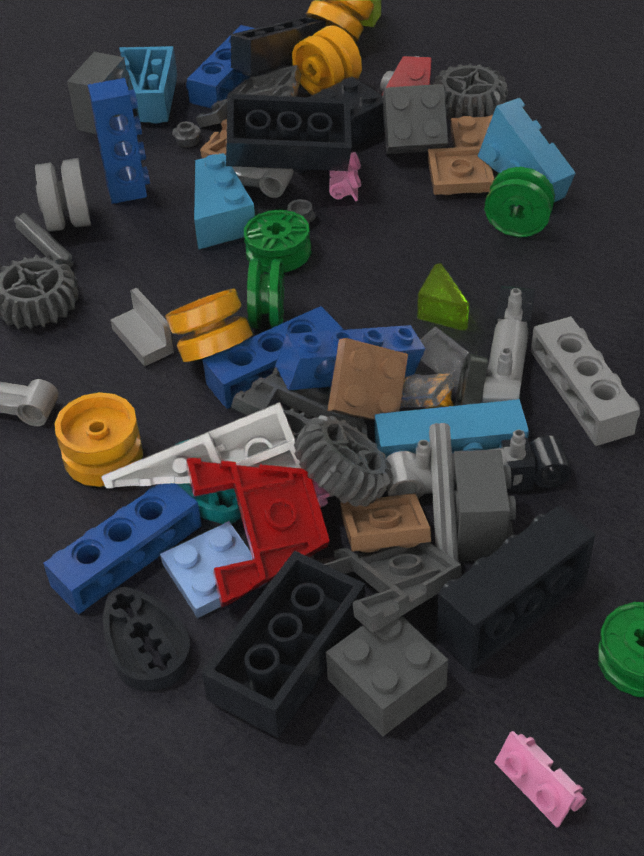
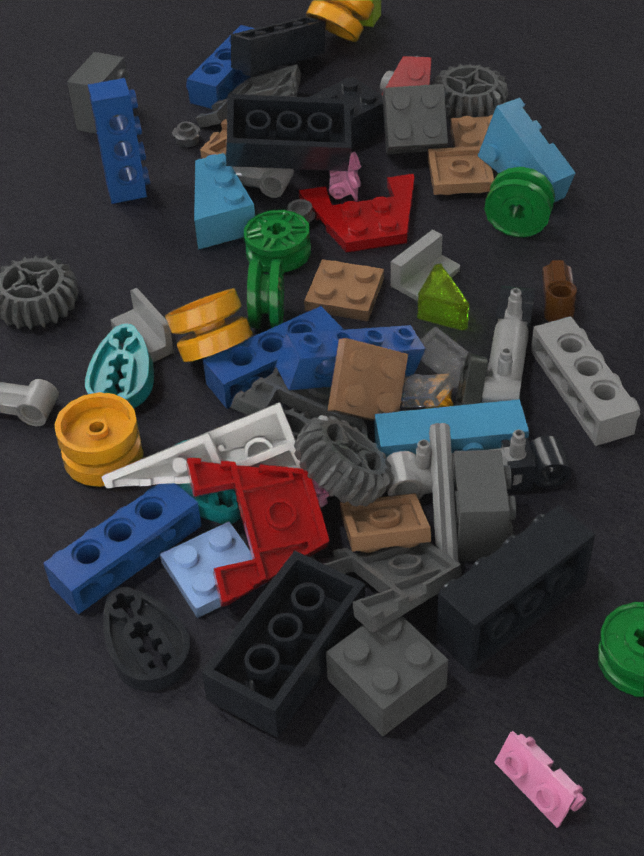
dark grey axle [14,213,74,267] -> none
light grey wheel [35,158,91,232] -> none
dark azure wedge [119,46,178,124] -> none
light orange wheel [292,26,362,95] -> none
none -> teal piece [85,323,154,408]
none -> red wing [299,174,414,252]
none -> medium nougat plate [304,259,384,321]
none -> light grey panel [391,229,460,302]
none -> reddish brown piece [542,260,577,322]

